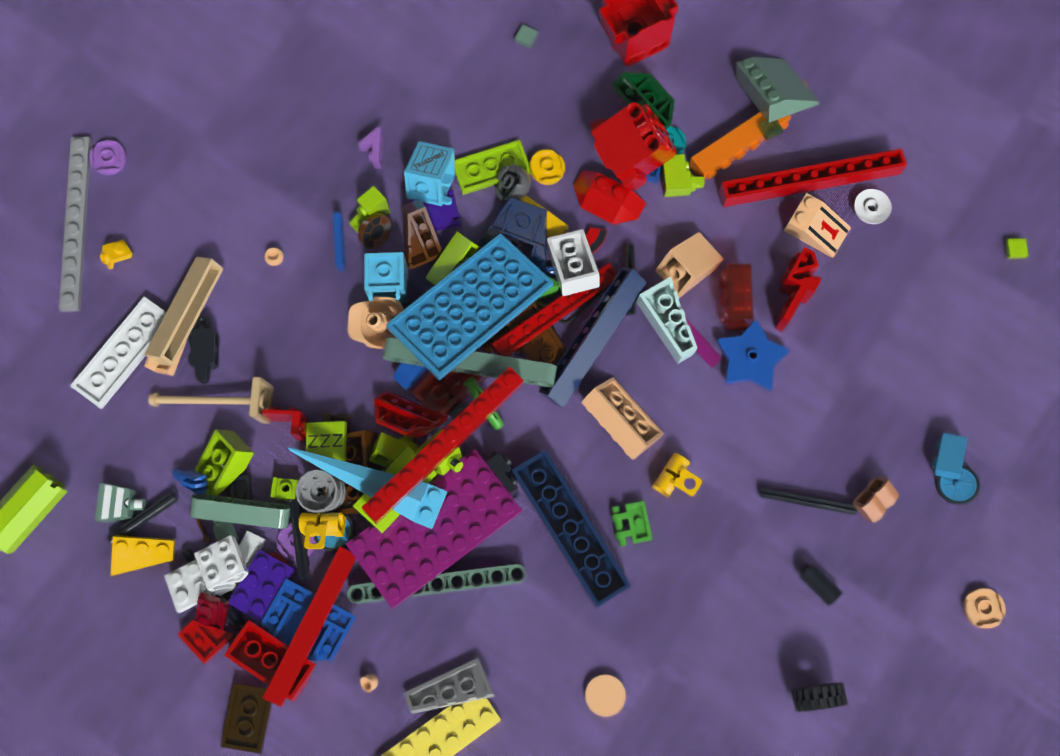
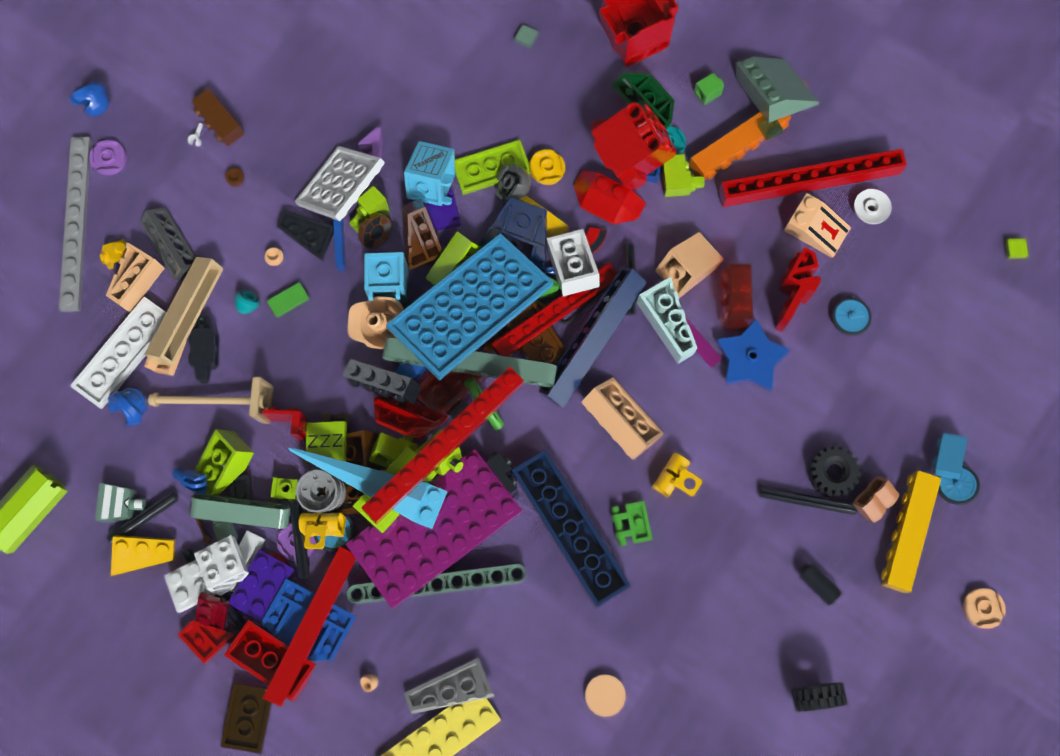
none -> blue helmet [69,81,109,117]
none -> light nougat wedge [106,242,165,313]
none -> blue helmet [108,388,148,427]
none -> dark grey fence [140,208,195,280]
none -> white hand [188,123,203,146]
none -> reddish brown brick [191,89,245,147]
none -> reddish brown tile [225,168,245,187]
none -> teal cone [234,290,260,314]
none -> bright green tile [267,282,309,318]
none -> black wing [276,210,334,262]
none -> white plate [295,146,385,221]
none -> black brick [342,359,422,404]
none -> bright green brick [694,73,724,105]
none -> black tyre [807,445,861,497]
none -> dark azure wheel [831,297,872,336]
none -> yellow brick [881,470,941,593]

